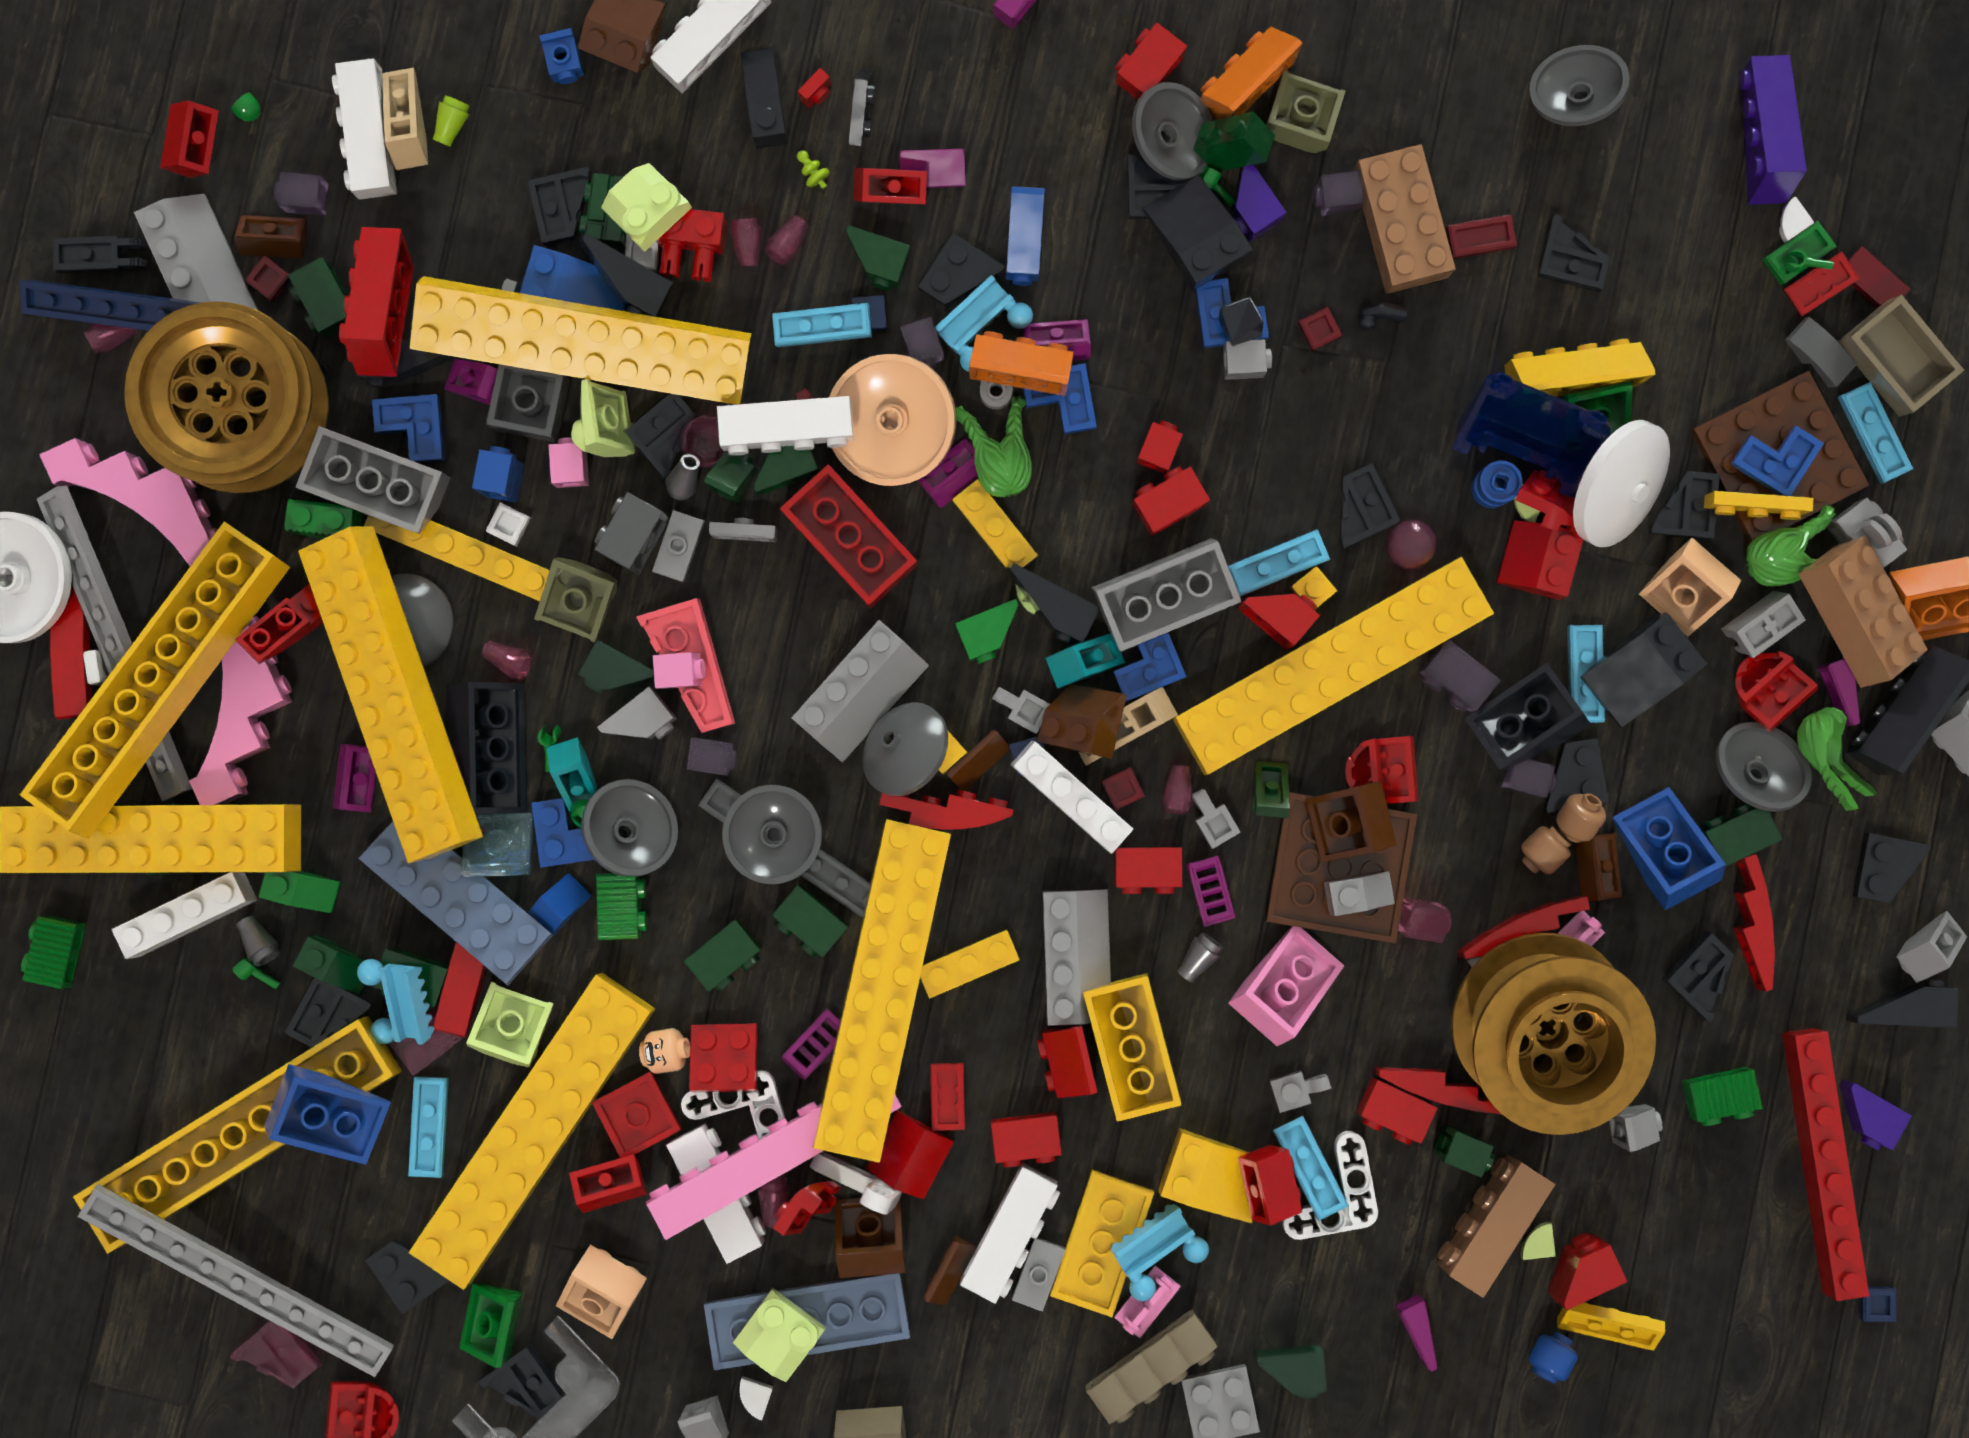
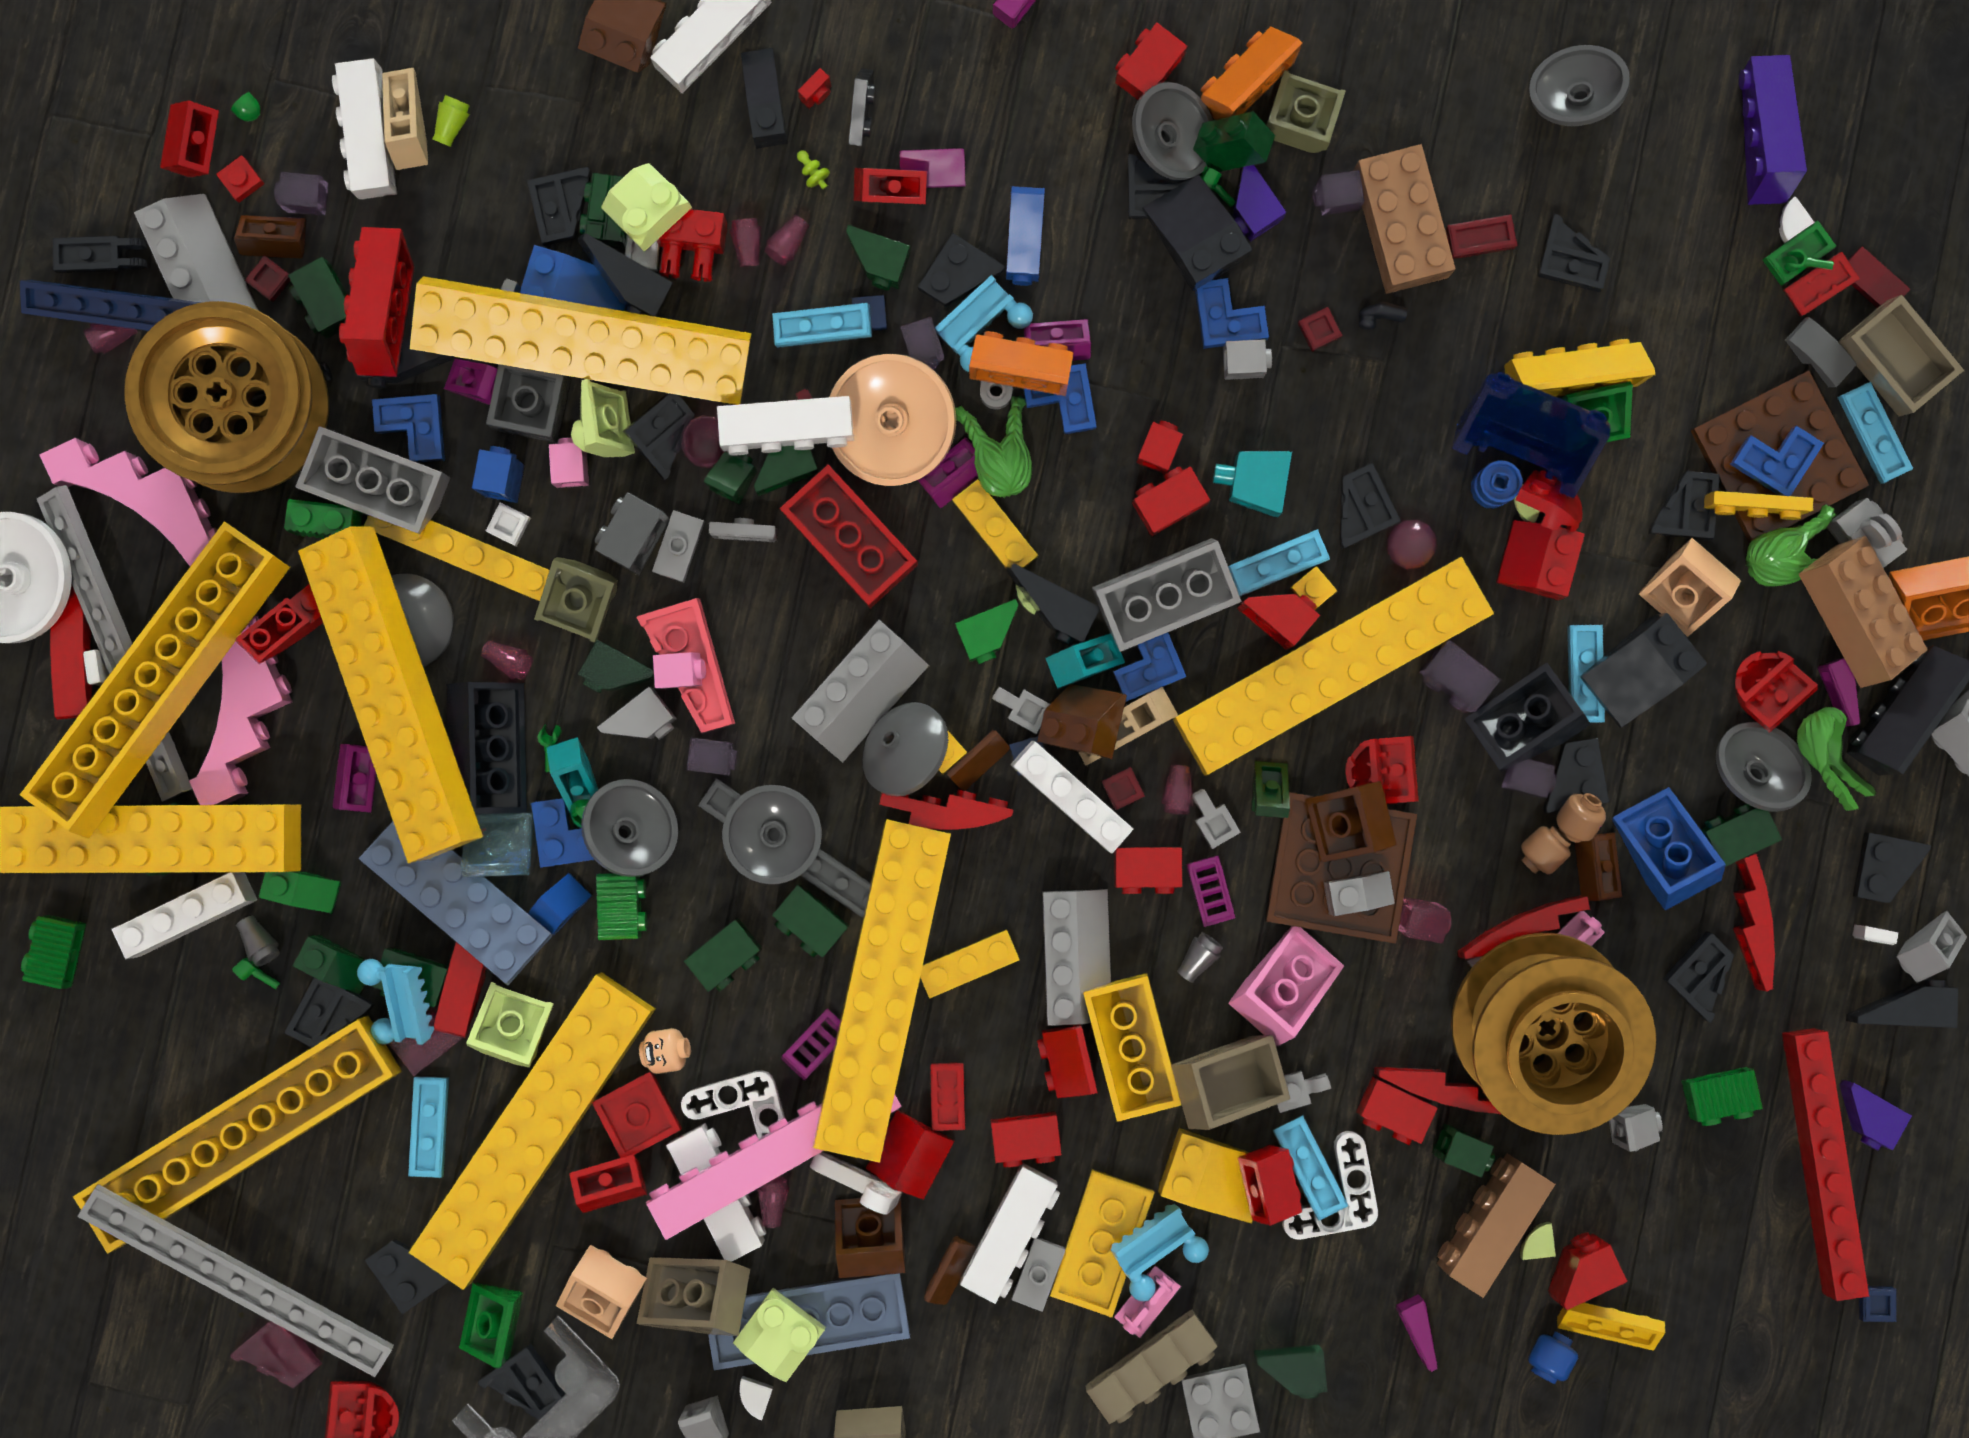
blue slope [264,1064,391,1165] -> none
blue brick [539,28,585,84] -> none
flat silver cone [665,454,700,500] -> none
red plate [689,1023,758,1092] -> none
red slope [773,1181,841,1236] -> none
black slope [1219,297,1264,346] -> none
white dish [1573,420,1670,547] -> none
light grey hinge [1721,591,1806,658] -> none
none -> red plate [216,155,265,203]
none -> dark tan slope [637,1257,750,1336]
none -> dark tan piece [1171,1035,1290,1130]
none -> teal torso [1213,451,1292,517]
none -> white tile [1852,925,1898,945]

